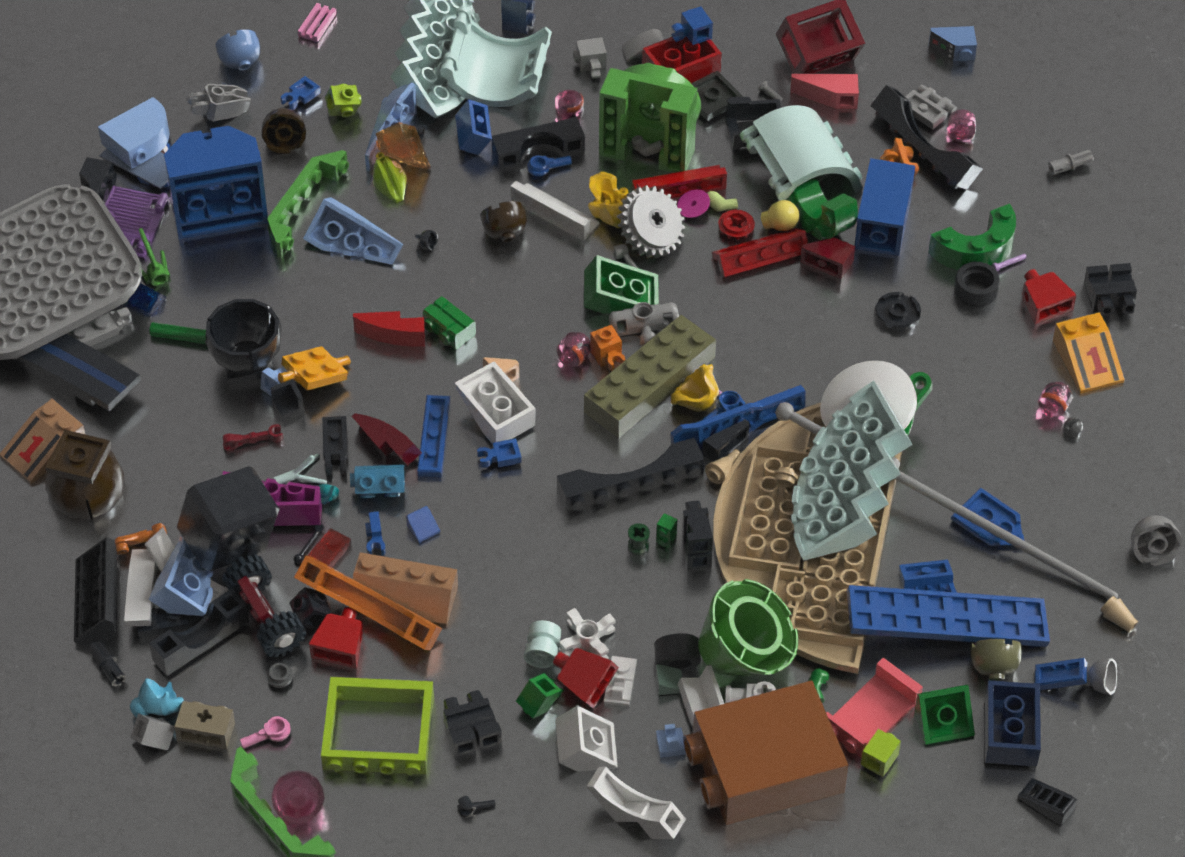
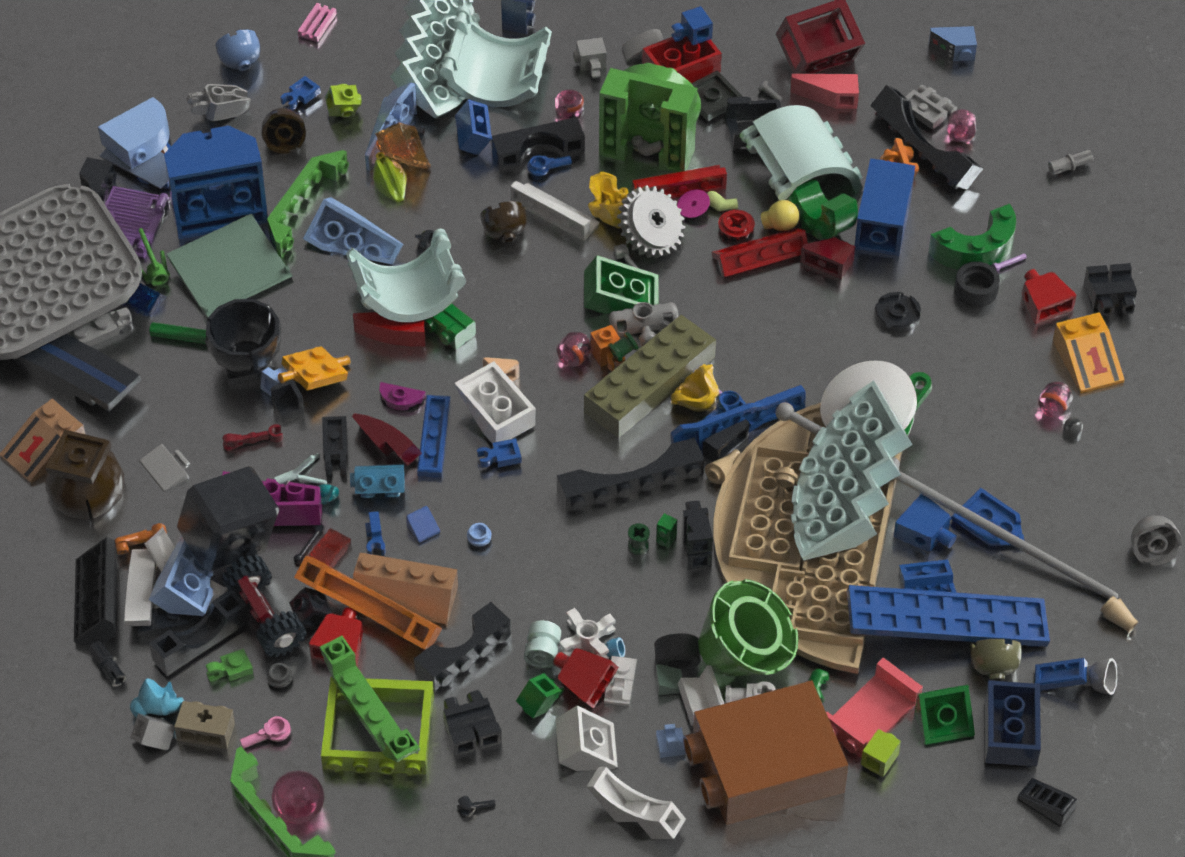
none -> light grey piece [139,444,190,492]
none -> sand green container [166,214,293,318]
none -> bright green plate [206,648,253,682]
none -> bright green slope [320,636,420,762]
none -> light aqua hinge [346,229,466,322]
none -> magenta plate [379,382,426,410]
none -> black arch [414,602,511,691]
none -> light blue plate [467,523,492,547]
none -> dark azure hinge [605,637,625,658]
none -> dark green bush [607,332,639,363]
none -> blue torso [893,494,957,551]

